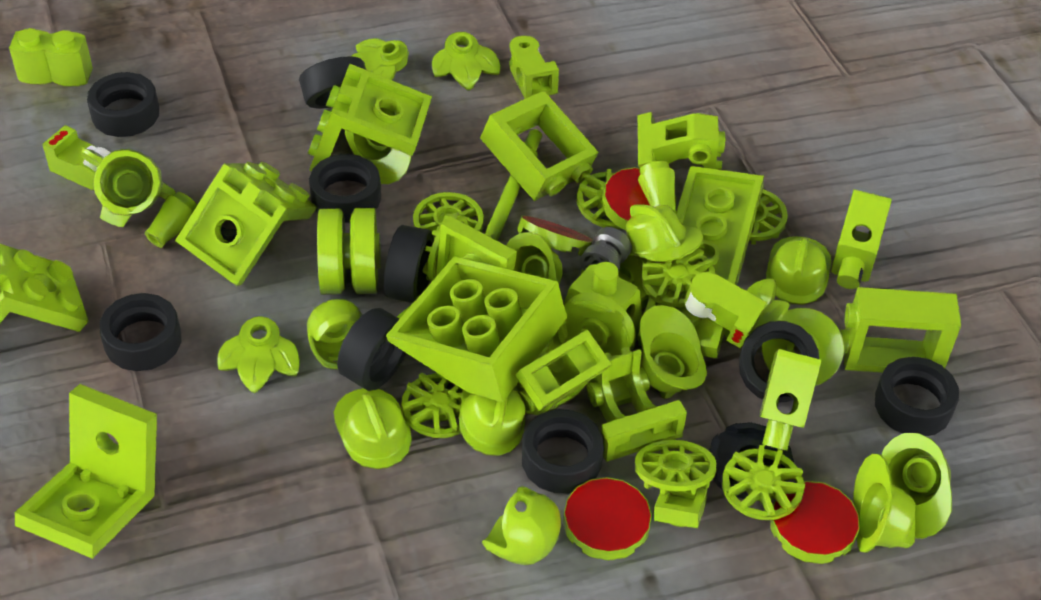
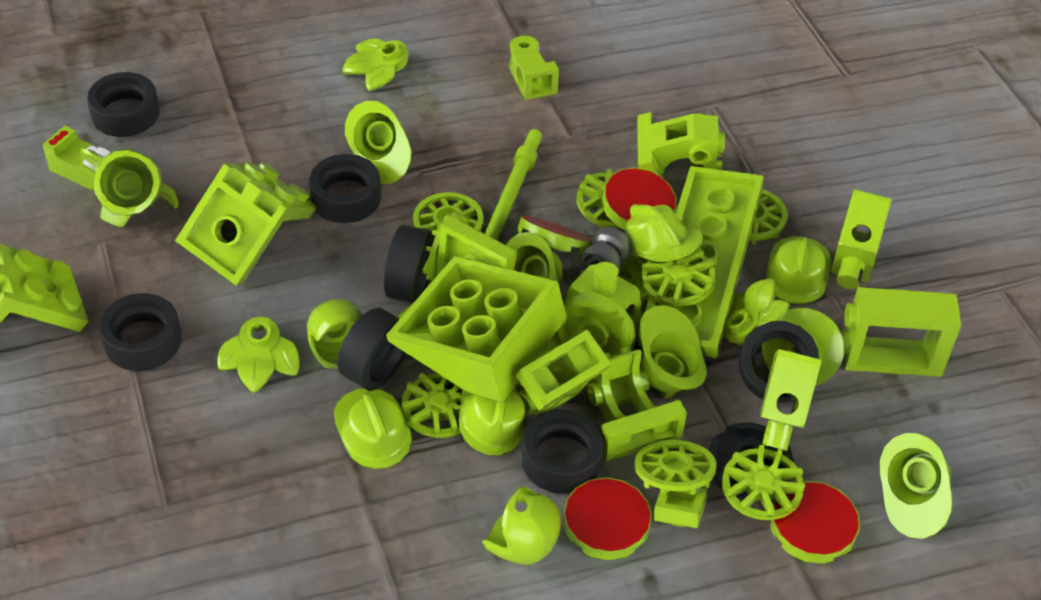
lime brick [9,28,93,86] -> none
lime bracket [14,384,157,559] -> none
lime cone [145,192,197,248] -> none
black tyre [299,56,366,109] -> none
lime bracket [307,64,432,171] -> none
lime wheel [317,208,381,295] -> none
lime plate [432,32,500,91] -> none
lime window [480,90,599,201] -> none
lime cone [638,161,677,214] -> none
lime leg [685,272,767,348] -> none
lime piece [853,454,915,553] -> none
black tyre [875,356,959,436] -> none

